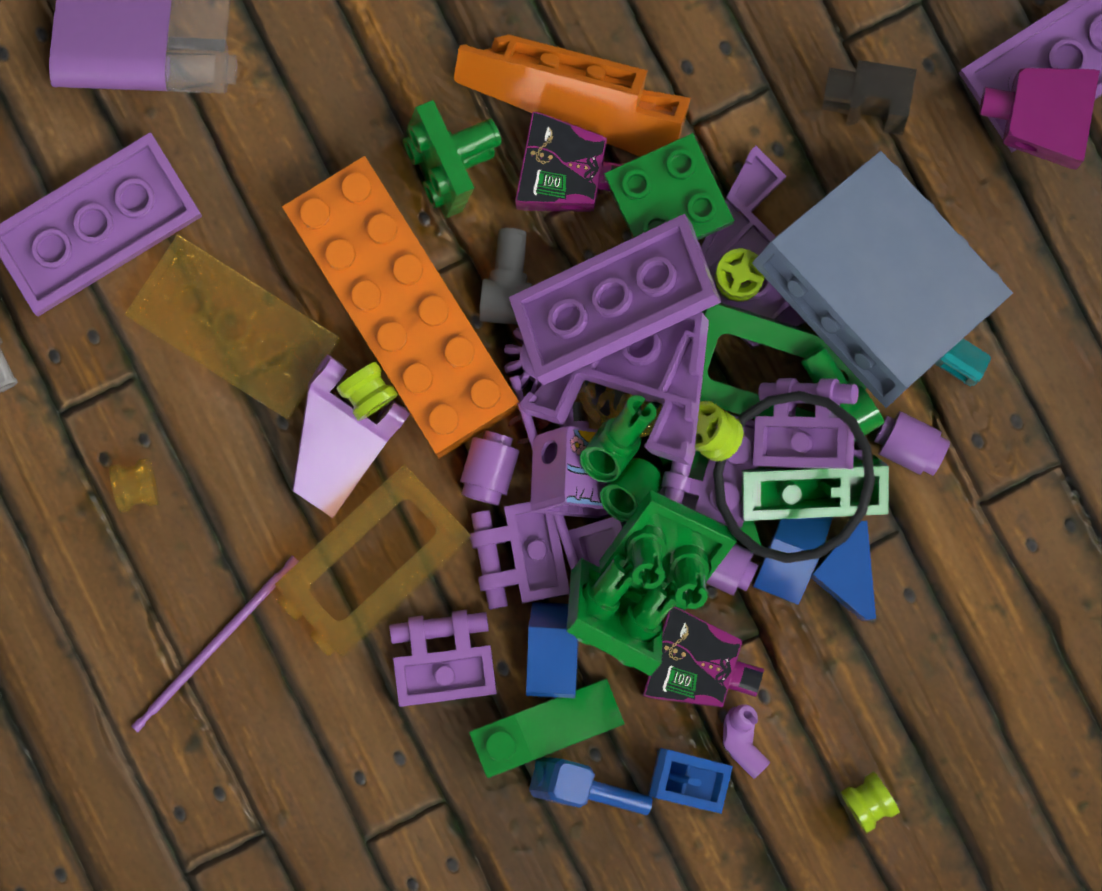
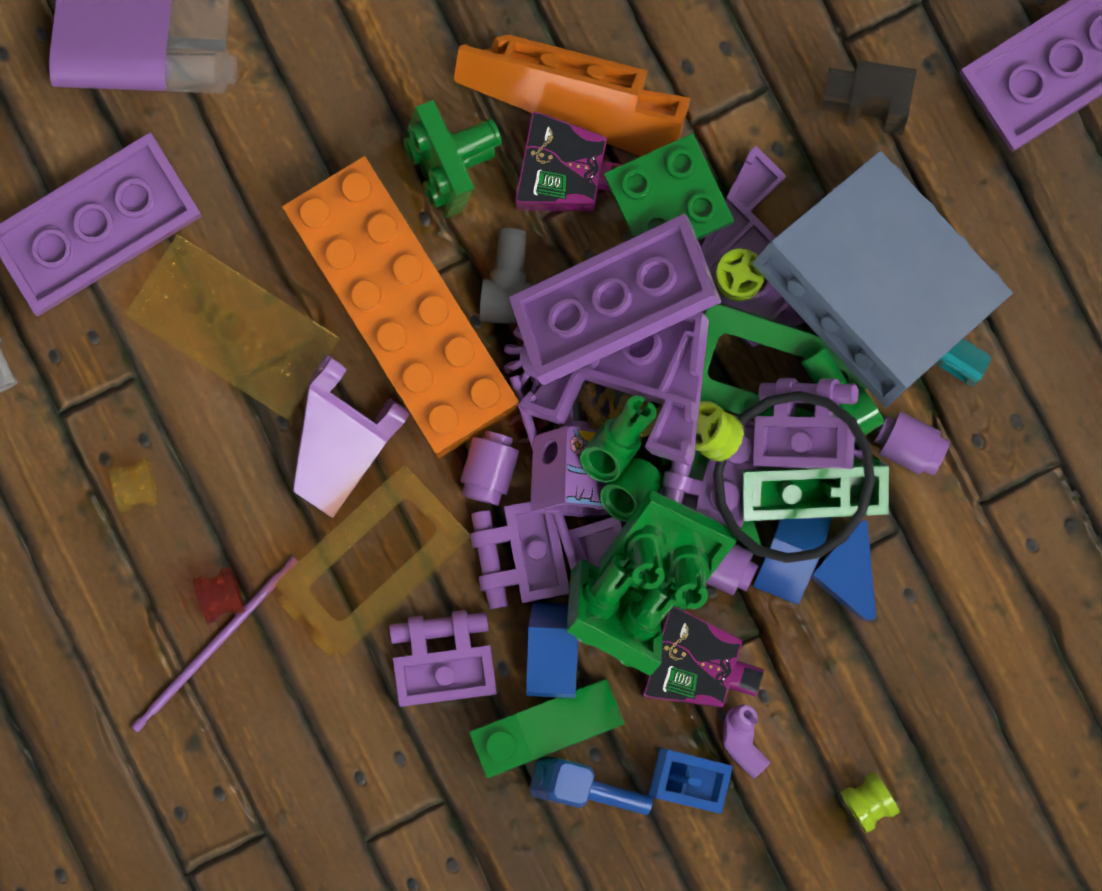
lime wheel [336,362,398,421] -> none
magenta torso [979,68,1100,170] -> none
none -> clear red wheel [193,566,246,624]

